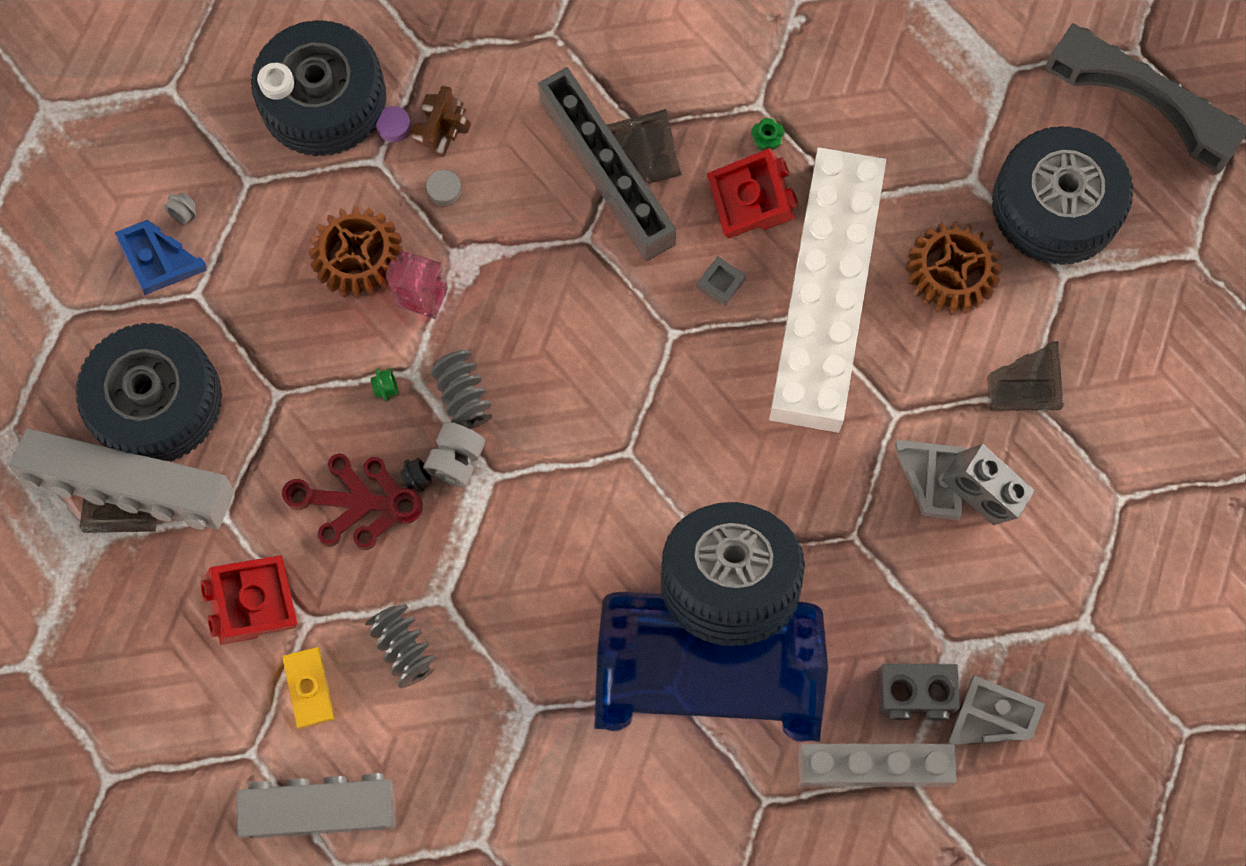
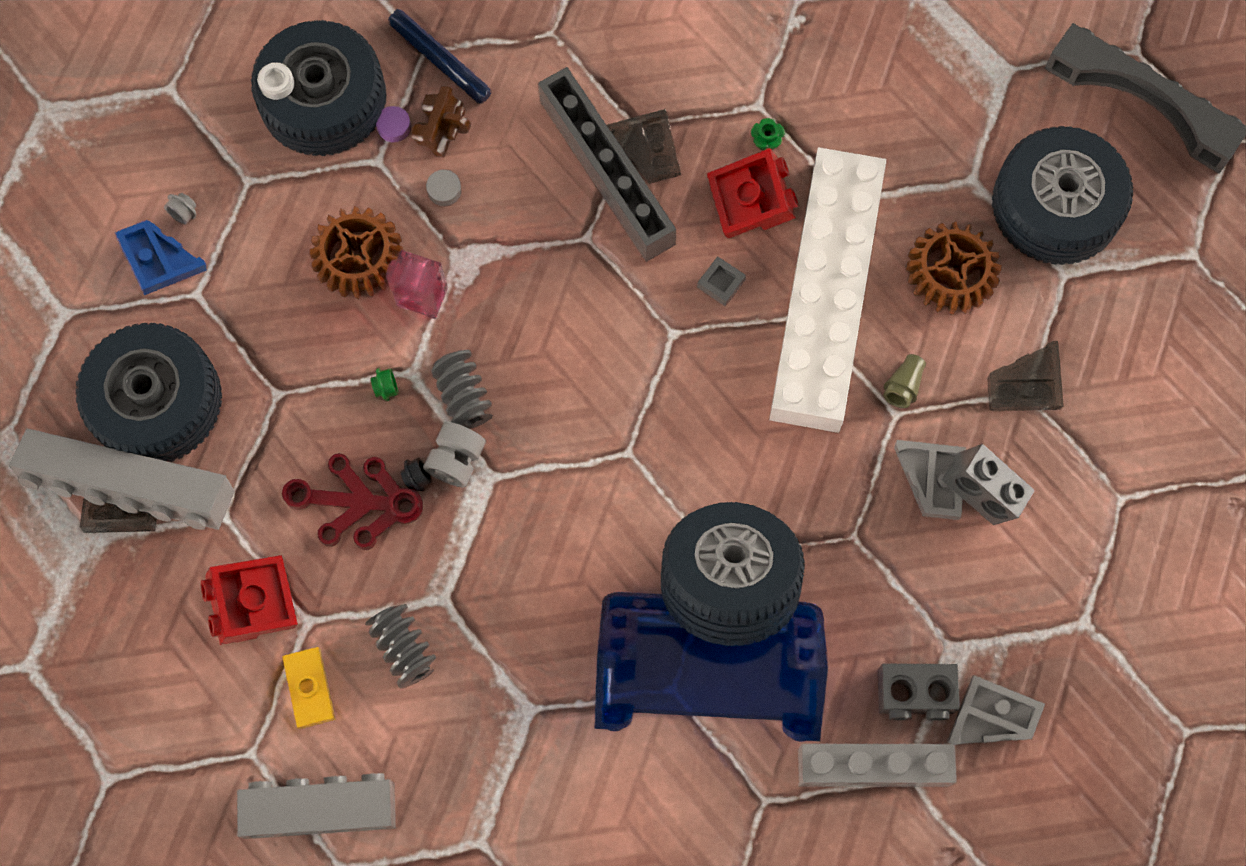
none -> dark blue axle [388,9,491,104]
none -> olive cone [883,354,926,408]

